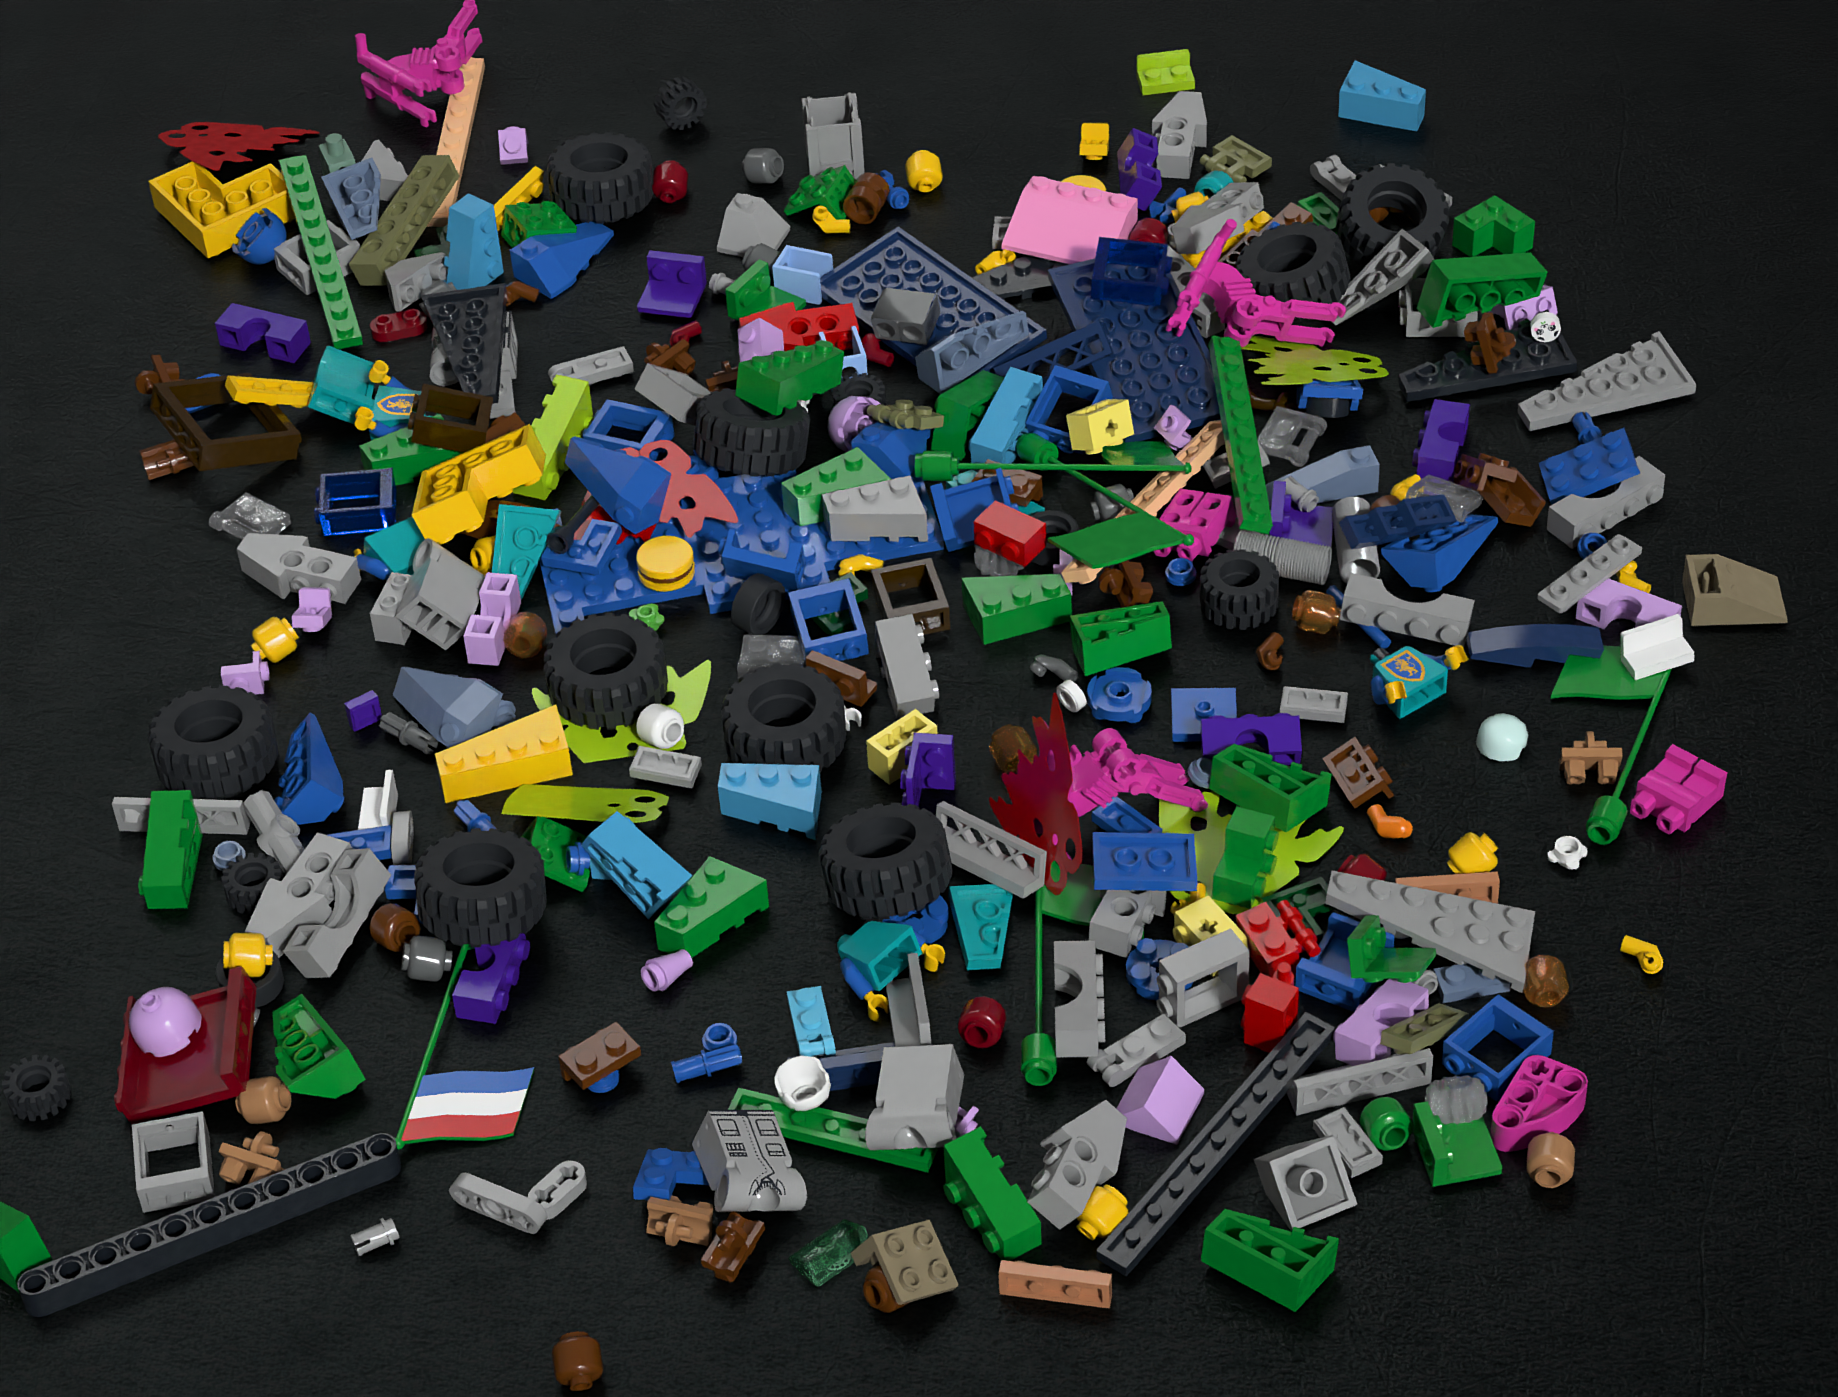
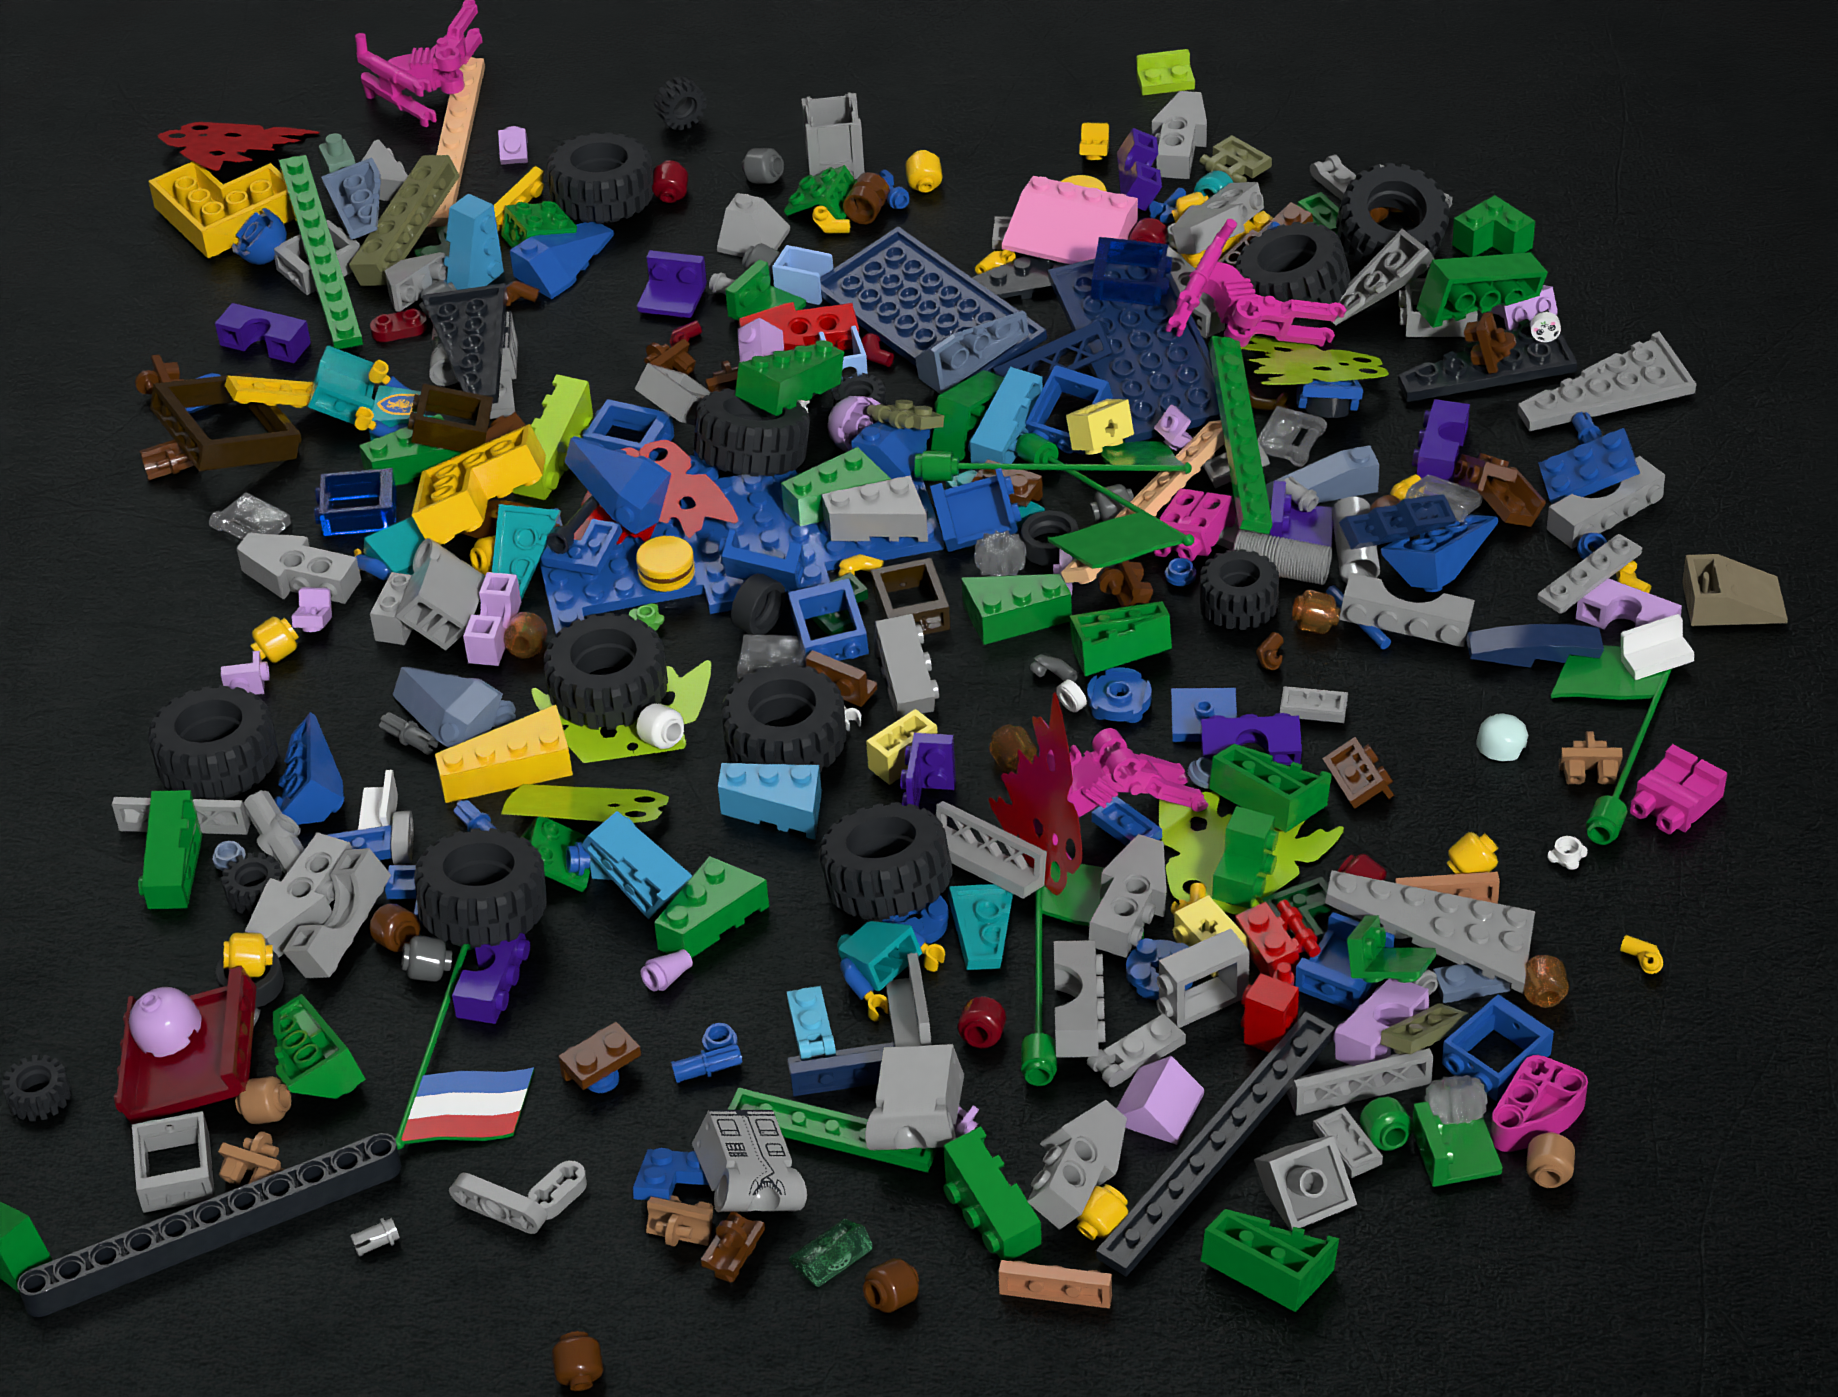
dark purple tile [344,690,382,732] -> none
light grey plate [548,346,634,387] -> none
light grey plate [629,746,702,788] -> none
white hair [774,1055,831,1111] -> none
dark tan bracket [851,1219,958,1305] -> none
dark grey piece [871,288,940,345] -> none
red brick [974,500,1046,567] -> none
blue plate [1092,832,1198,891] -> none
dark azure wedge [1338,61,1426,131] -> none
orange arm [1367,804,1413,839] -> none
torso [1370,645,1468,719] -> none

